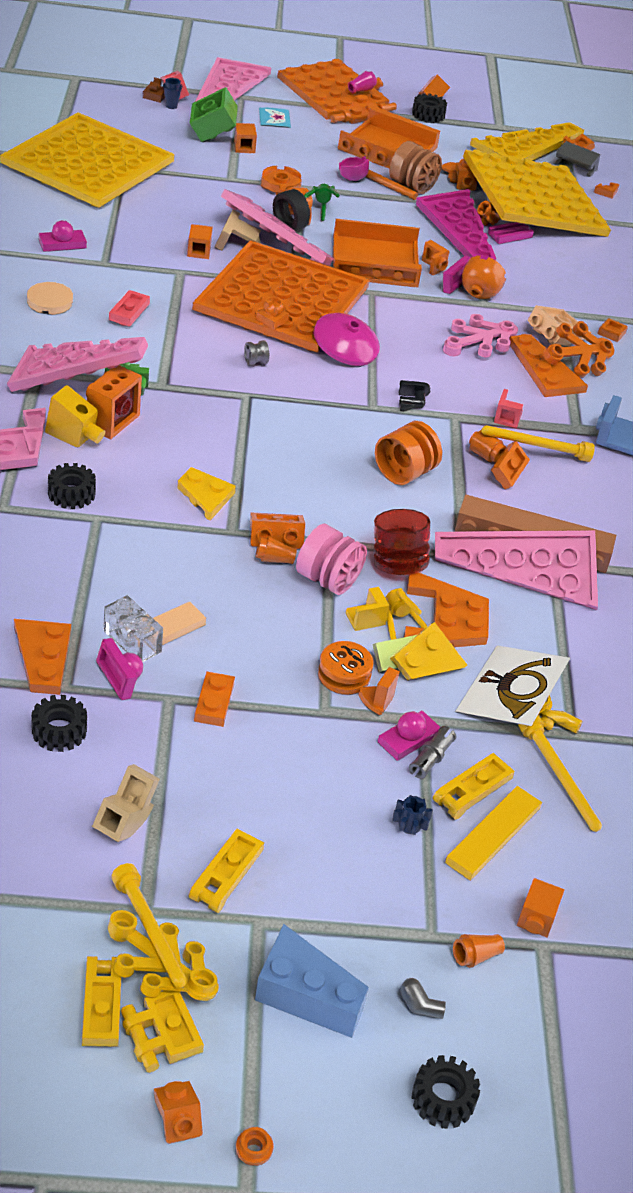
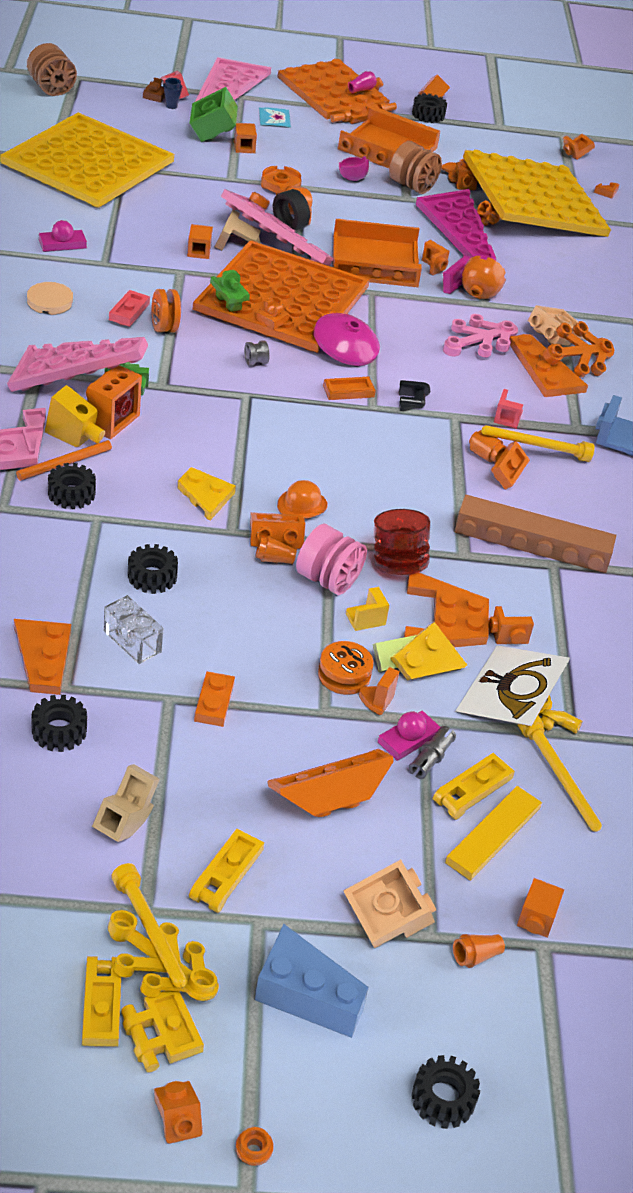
dark pink tile [96,638,143,700] -> none
light nougat tile [143,601,206,646] -> none
green plant [304,184,340,221] -> none
orange bar [365,170,418,200] -> none
orange wheel [375,420,443,485] -> none
yellow plant [385,588,427,640] -> none
dark blue gear [392,795,433,835] -> none
flat silver arm [401,978,446,1019] -> none
bright pink wing [435,531,598,610] -> none
yellow wing [470,122,584,160] -> none
dark pink tile [488,222,534,244] -> none
dark grey hinge [556,141,600,177] -> none
orange tile [598,318,628,342] -> none
none -> orange bar [16,440,112,481]
none -> nougat wheel [27,43,77,96]
none -> black tyre [128,544,178,594]
none -> orange head [151,289,181,333]
none -> bright green hips [210,270,250,312]
none -> orange tile [249,192,270,209]
none -> orange wedge [267,749,394,817]
none -> orange hat [277,480,328,519]
none -> orange tile [323,376,376,400]
none -> light nougat plate [343,859,437,948]
none -> orange bracket [489,606,534,644]

